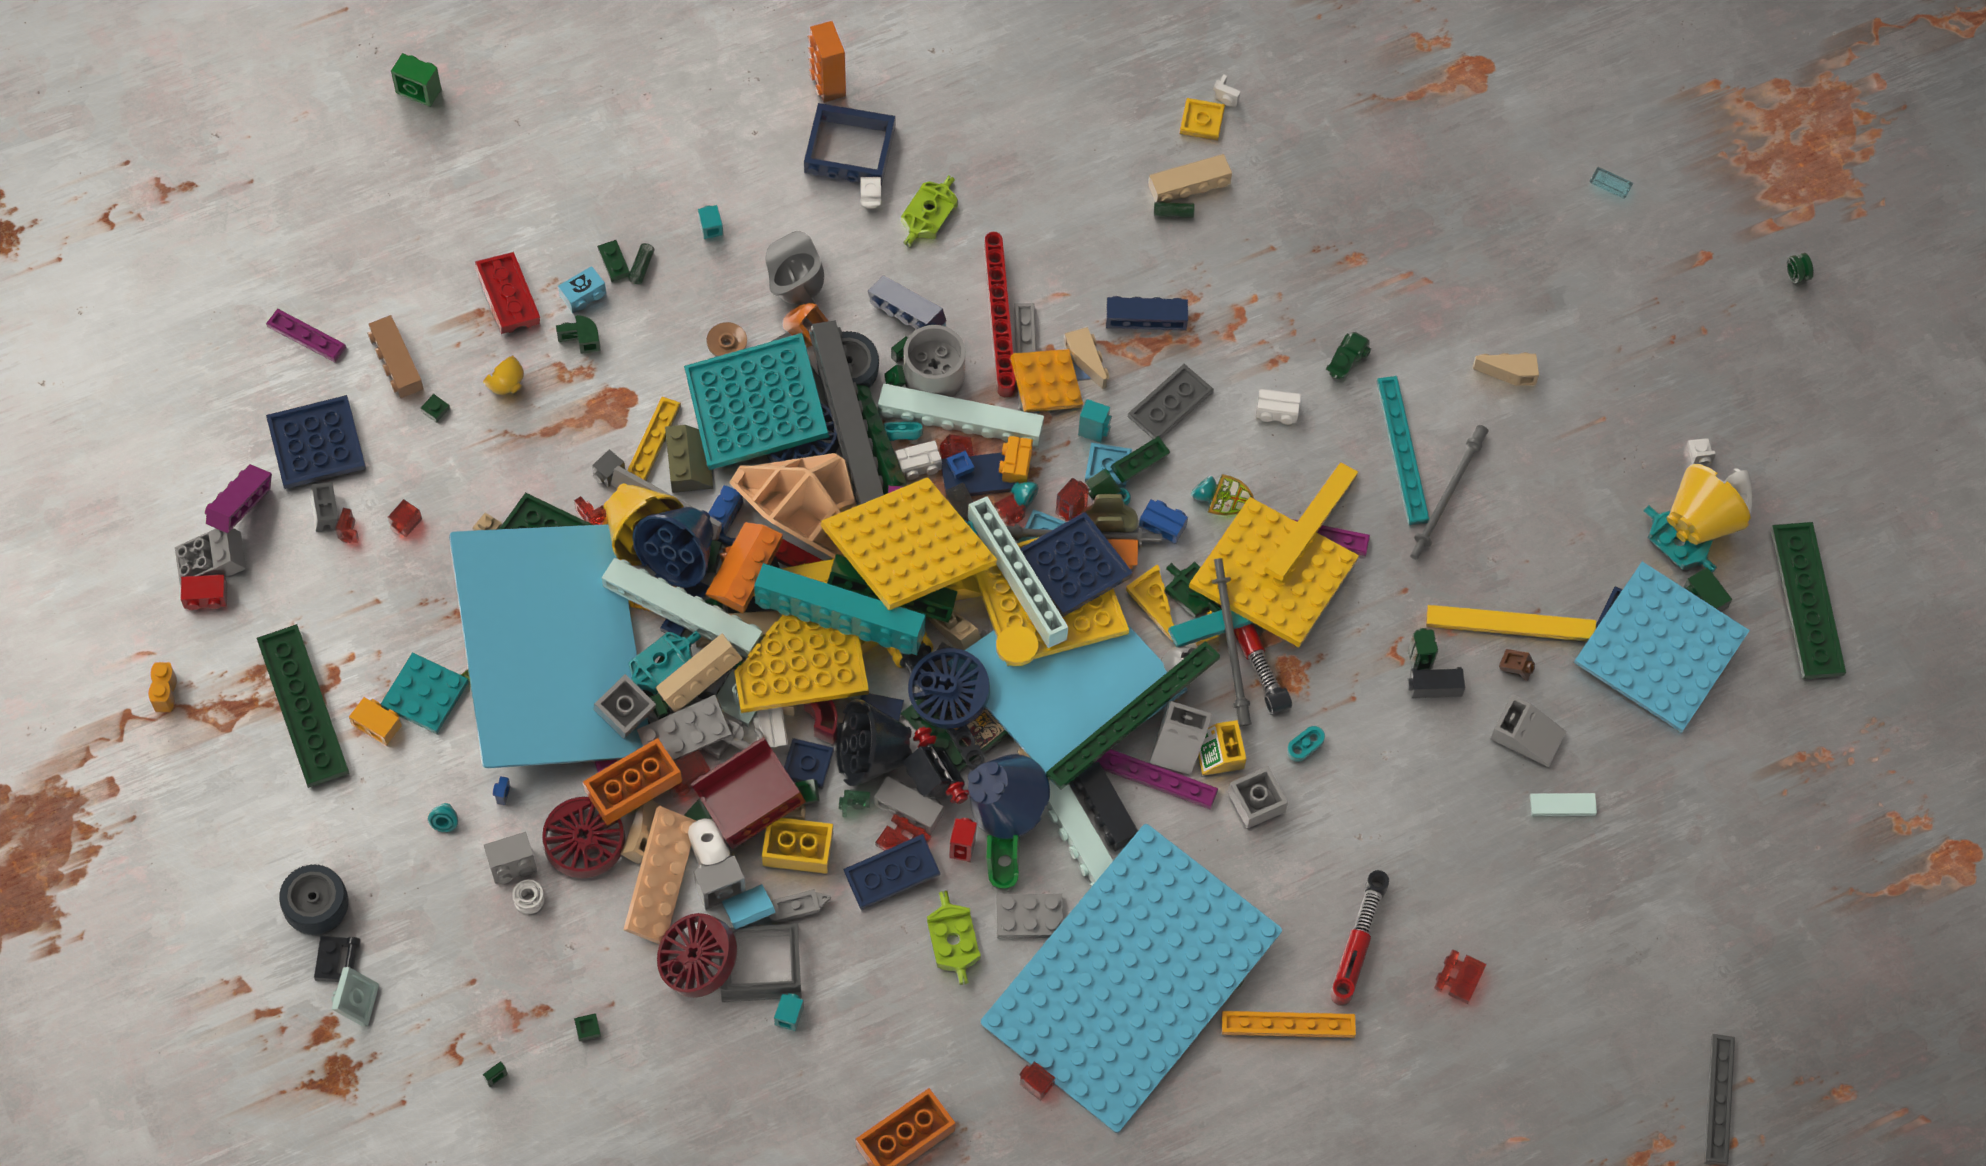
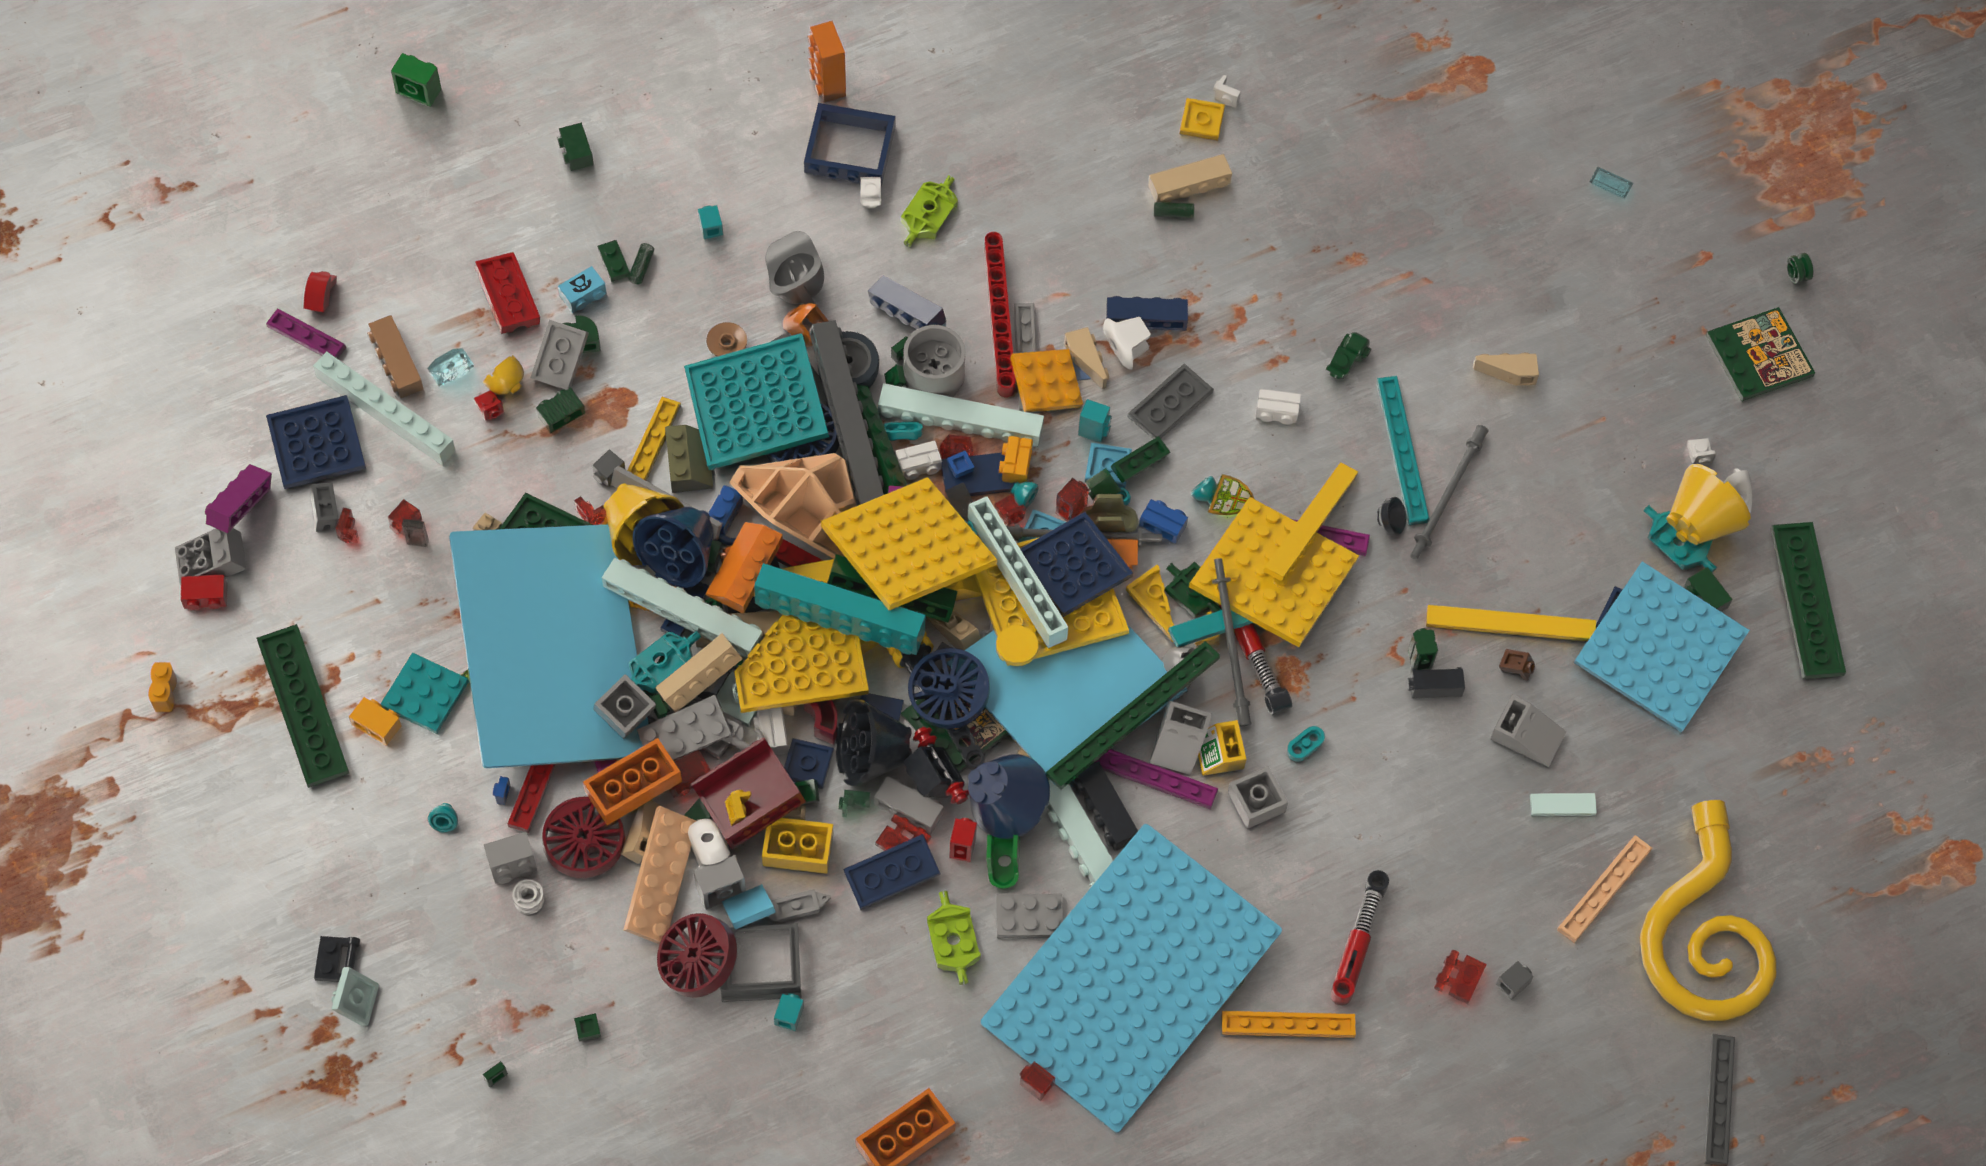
wheel [279,864,348,935] -> none
dark green plate [420,394,450,423] -> none
none -> red brick [303,271,337,312]
none -> light aqua brick [313,352,455,465]
none -> clear smoke tile [402,519,429,547]
none -> clear light blue slope [428,348,474,386]
none -> red bracket [474,390,504,421]
none -> red plate [507,764,556,833]
none -> light grey plate [530,320,589,390]
none -> dark green brick [536,388,585,434]
none -> dark green brick [557,122,594,171]
none -> yellow bracket [725,790,752,826]
none -> white piece [1103,317,1151,370]
none -> black piece [1377,497,1406,535]
none -> dark grey brick [1496,961,1534,1000]
none -> light nougat tile [1557,835,1652,943]
none -> yellow animal [1639,800,1776,1021]
none -> plate [1705,307,1815,402]

